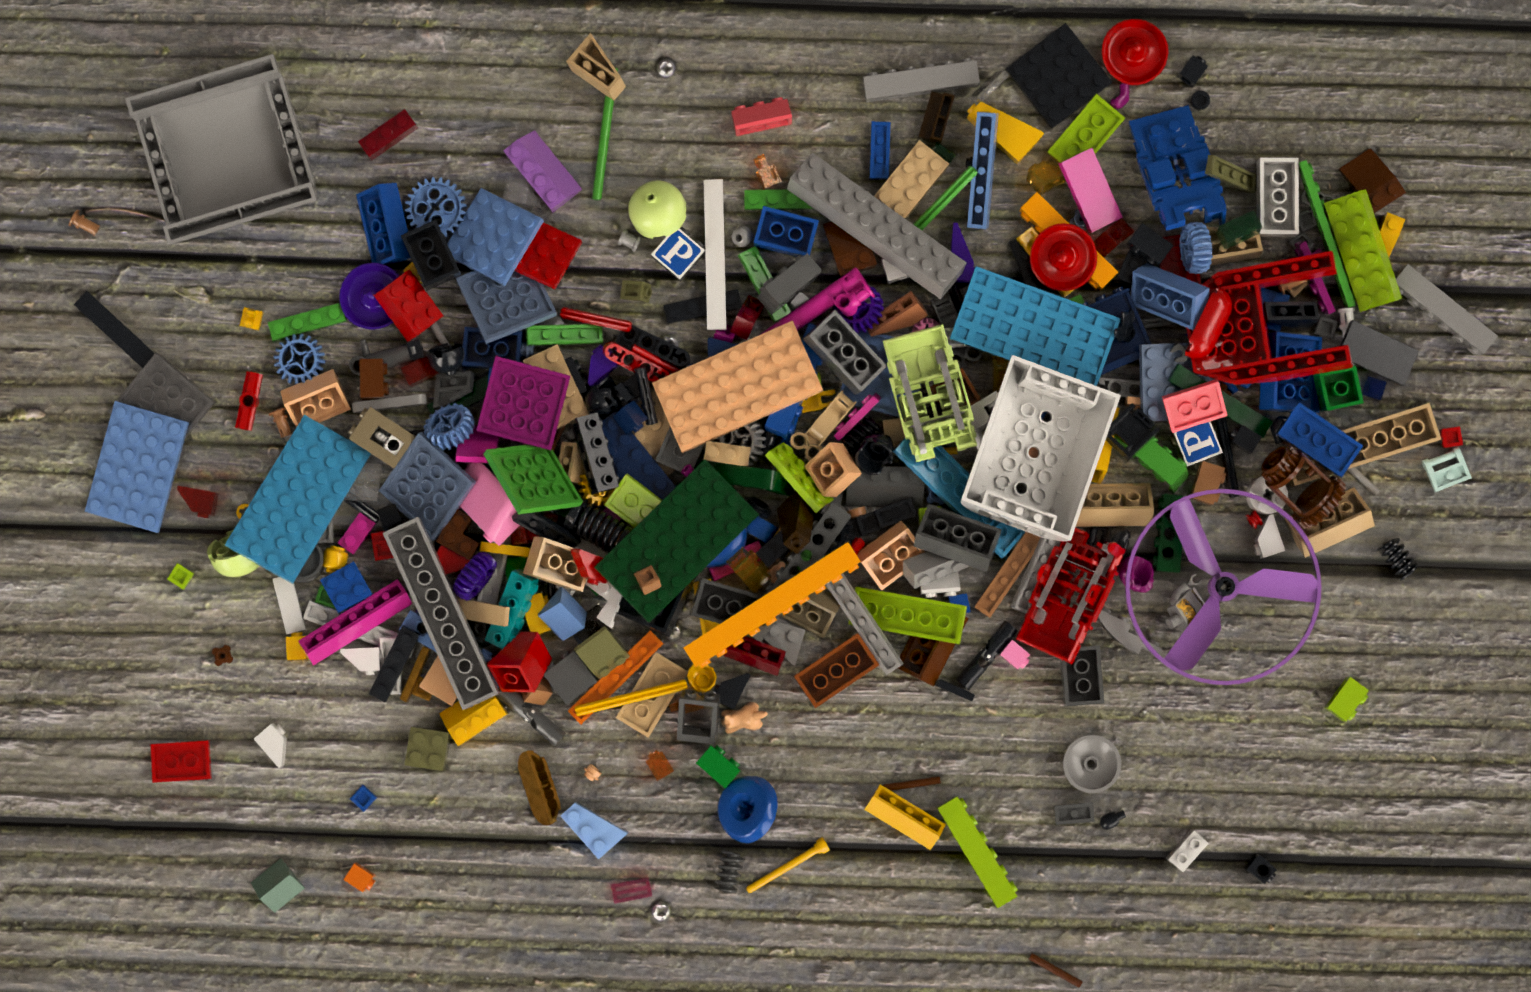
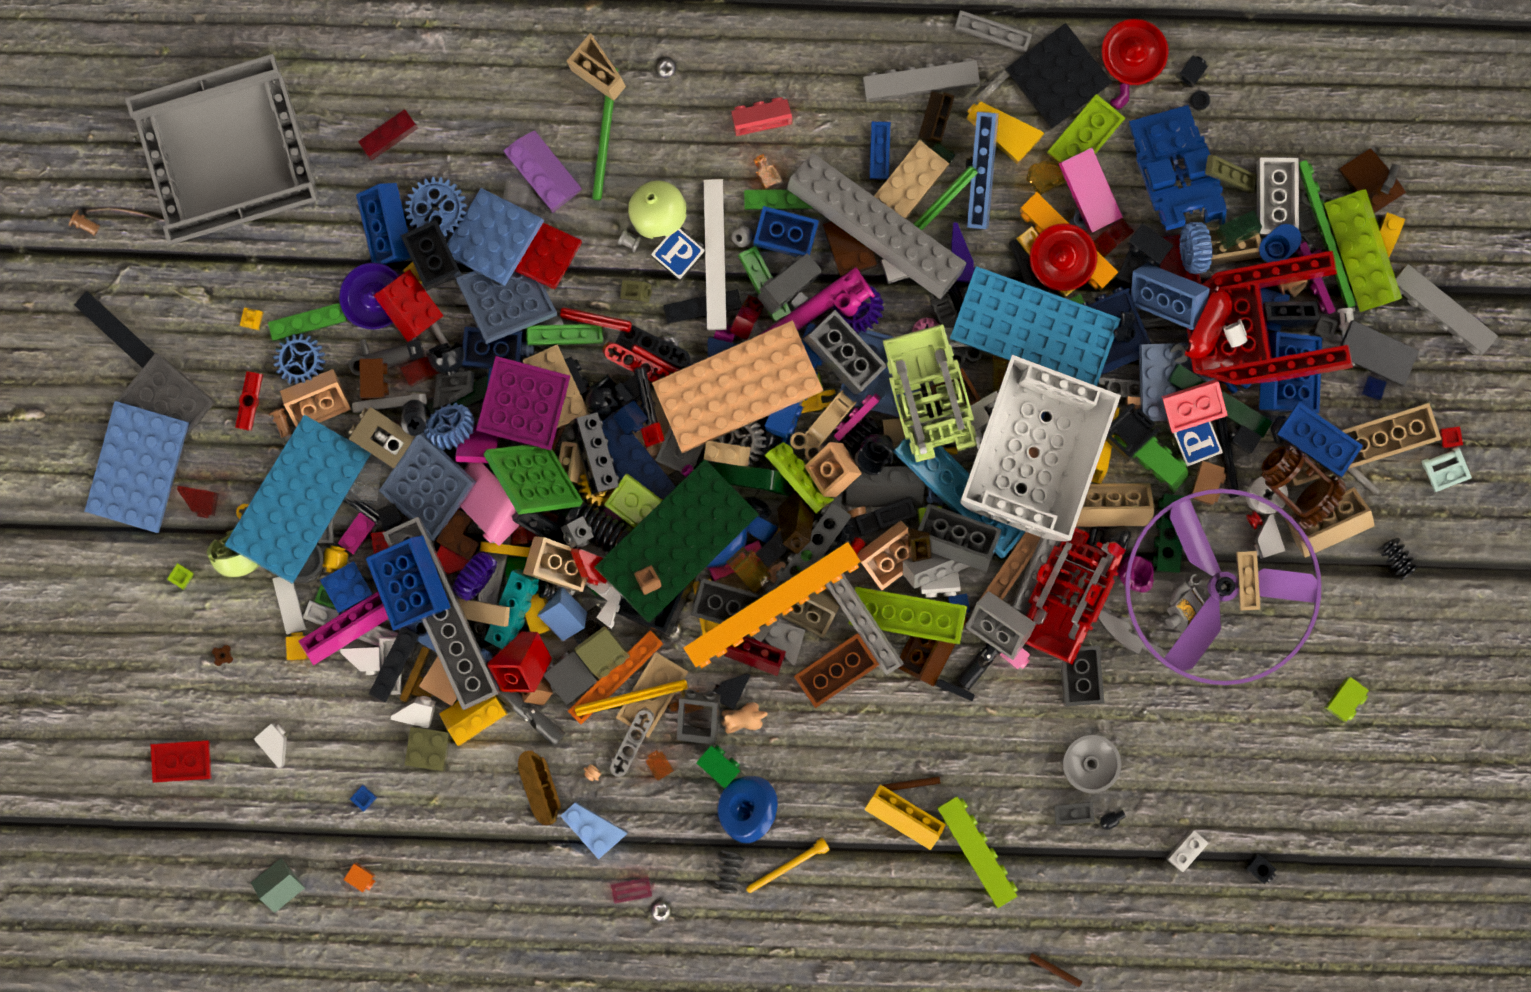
dark purple slope [588,345,619,386] -> none
yellow hair [687,664,717,693] -> none
nougat slope [867,291,928,337] -> none
green brick [1313,365,1364,412] -> none
none -> blue slope [366,535,451,631]
none -> white slope [391,696,436,729]
none -> black piece [401,400,426,436]
none -> black bush [539,581,555,601]
none -> dark grey brick [561,516,594,549]
none -> light grey beam [610,708,654,777]
none -> red plate [641,423,665,447]
none -> dark brown slope [908,528,932,562]
none -> light grey tile [954,10,1032,53]
none -> light grey slope [966,591,1036,660]
none -> white piece [1222,319,1247,347]
none -> tan plate [1236,551,1260,611]
none -> blue piece [1259,224,1302,263]
none -> dark grey bar [1381,164,1399,194]

